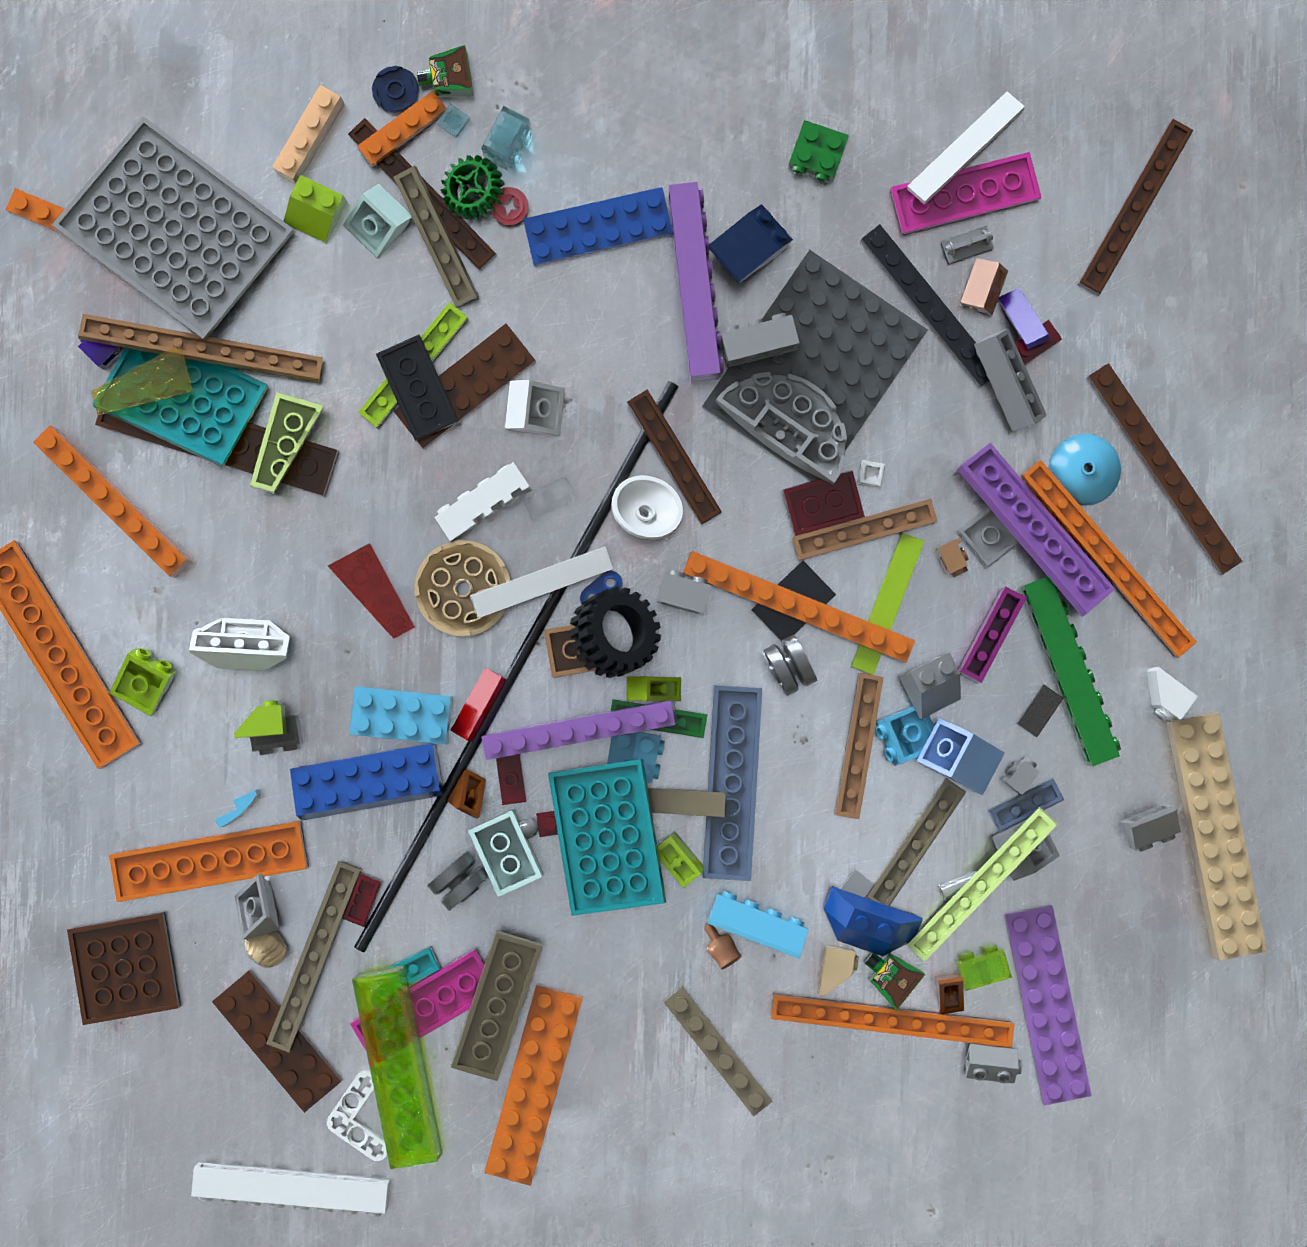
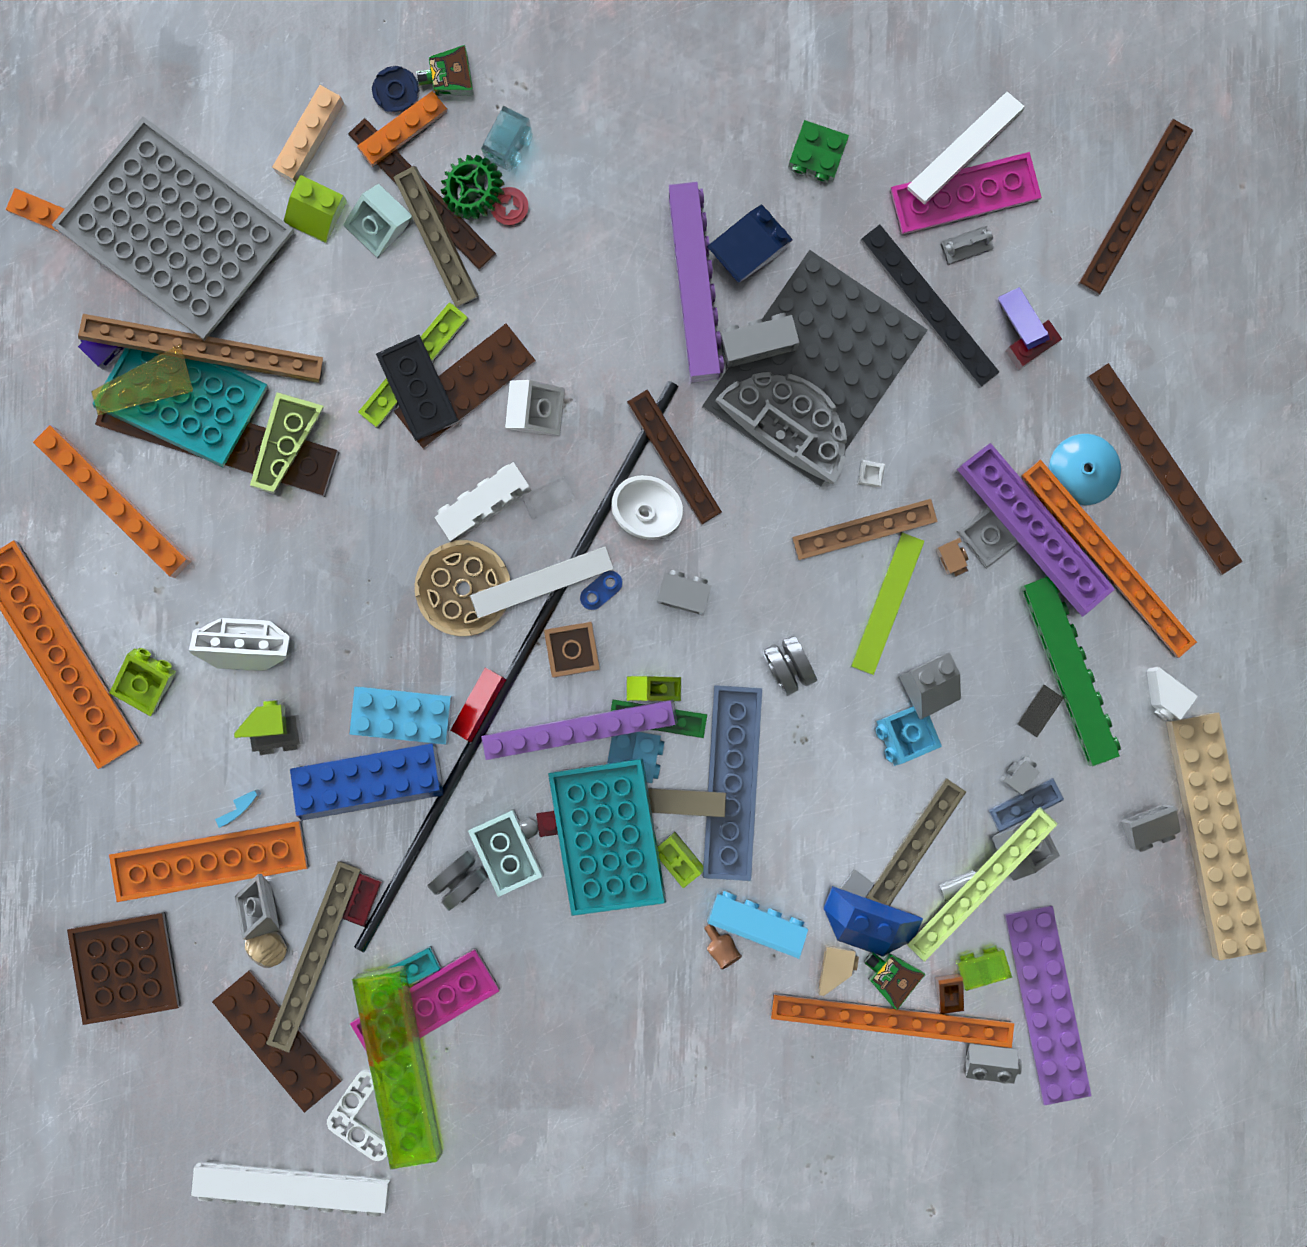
clear red wing [328,543,416,639] -> none
clear light blue plate [437,103,470,138] -> none
dark orange slope [447,769,486,819] -> none
dark tan plate [451,930,543,1081] -> none
orange plate [484,985,583,1186] -> none
dark red plate [496,754,527,805] -> none
blue plate [523,187,673,266] -> none
black tyre [569,587,661,678] -> none
dark tan plate [664,986,773,1117] -> none
orange plate [683,551,915,663] -> none
black tile [751,560,836,642] -> none
dark red plate [782,470,865,536] -> none
medium nougat plate [835,673,884,819] -> none
light blue slope [917,718,1005,795] -> none
magenta brick [958,586,1027,683] -> none
hinge [960,258,1008,315] -> none
light grey brick [974,329,1047,432] -> none

